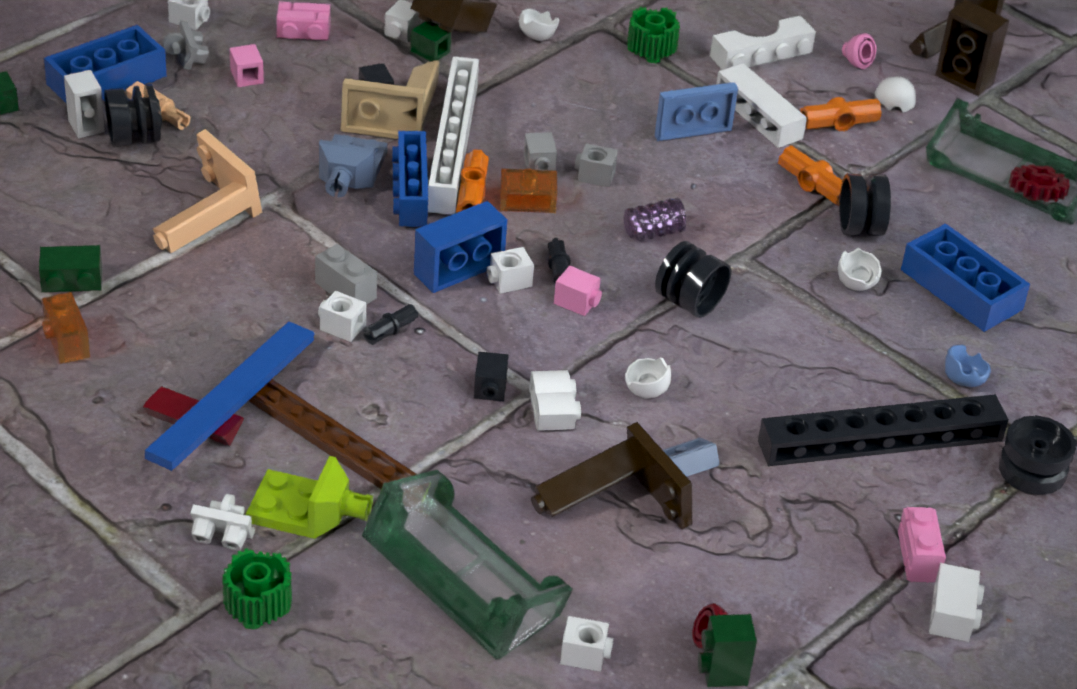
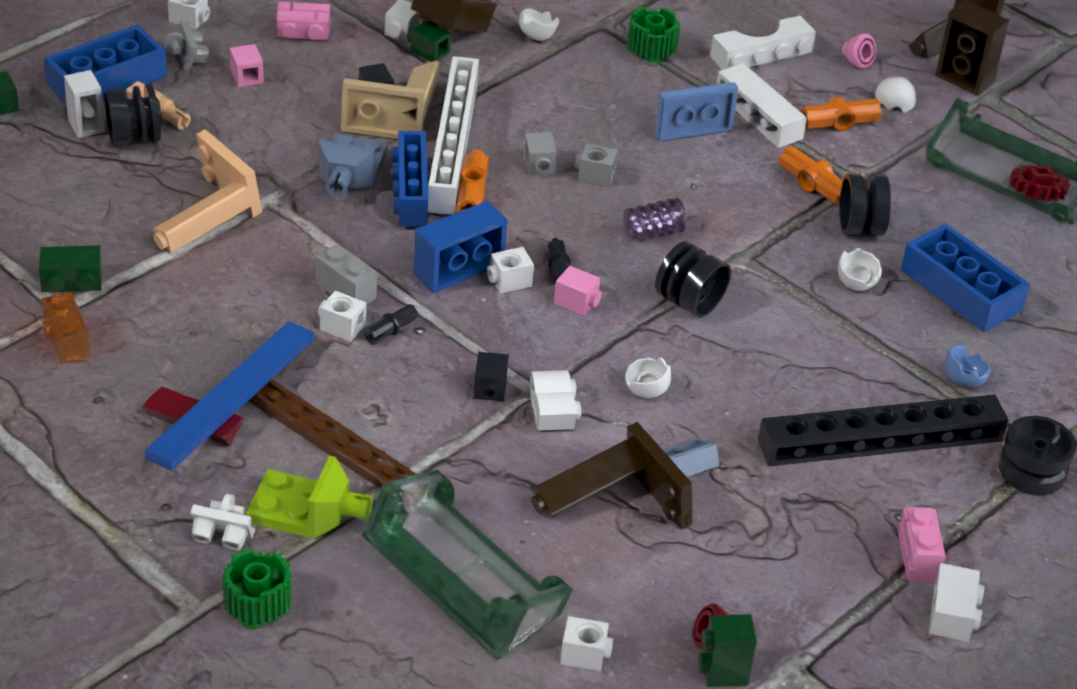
clear orange brick [500,168,558,213] -> none

